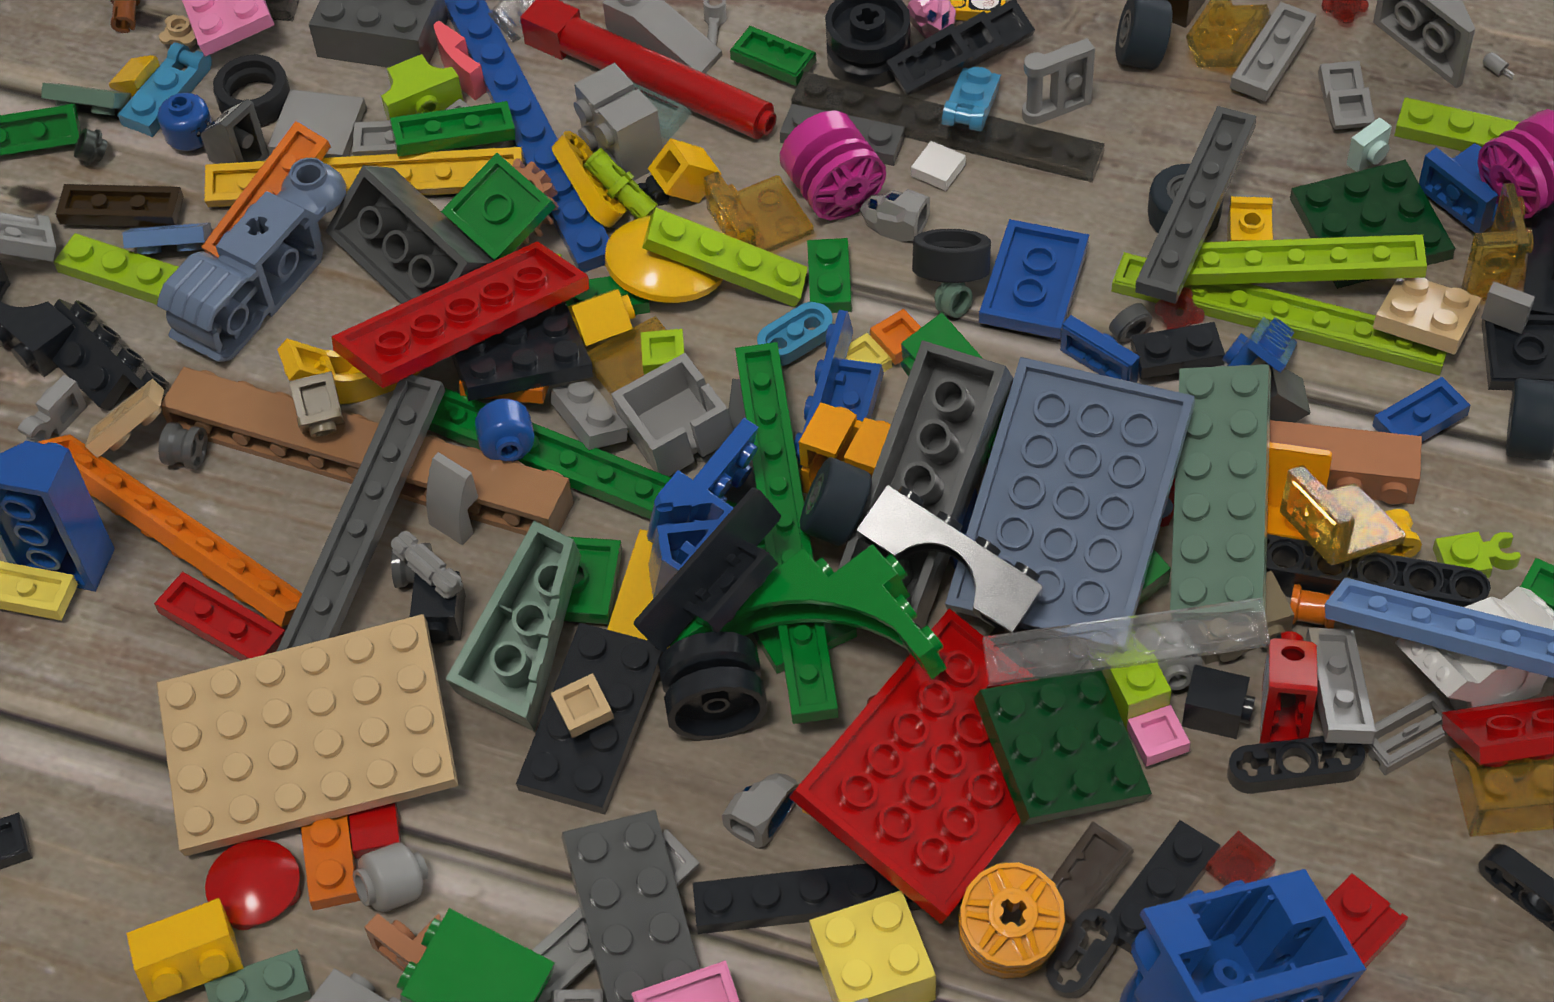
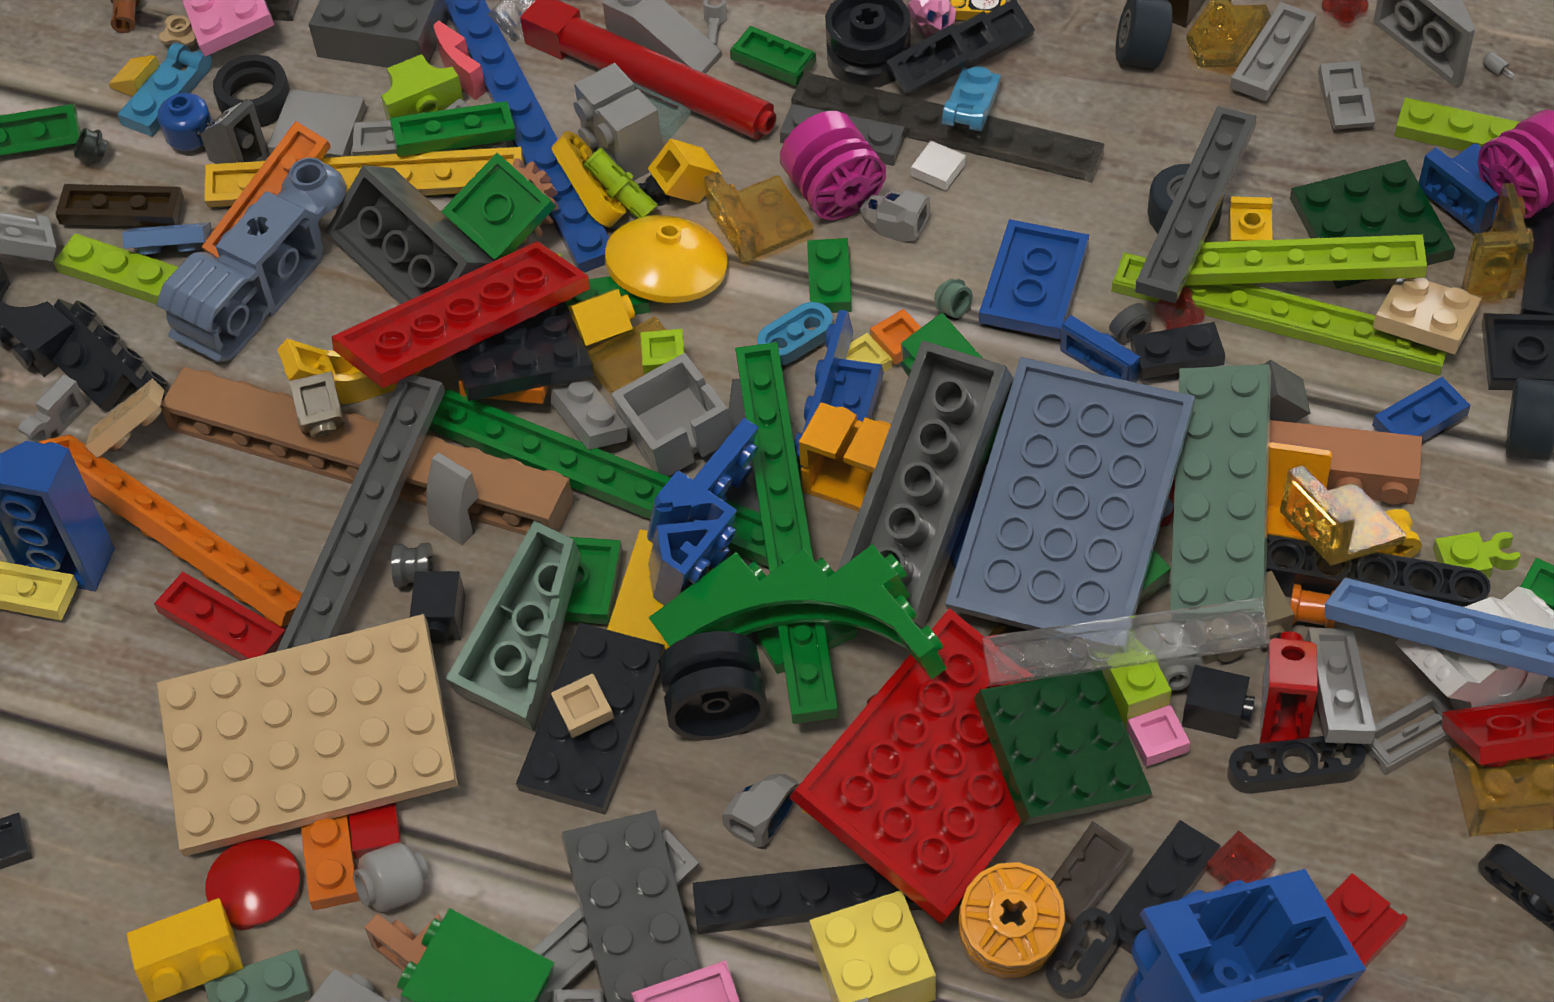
sand green plate [41,83,131,115] -> none
dark grey wheel [158,422,208,469] -> none
light grey axle [391,531,463,599] -> none
blue head [475,399,534,462] -> none
black bracket [634,488,781,652] -> none
lime plate [642,207,808,307] -> none
black wheel [800,457,871,546] -> none
arch [857,485,1043,639] -> none
black tyre [912,229,991,283] -> none
light grey plate [1022,38,1095,125] -> none
blue bracket [1222,317,1297,373] -> none
light aqua plate [1346,117,1392,172] -> none
light grey tile [1481,282,1535,334] -> none

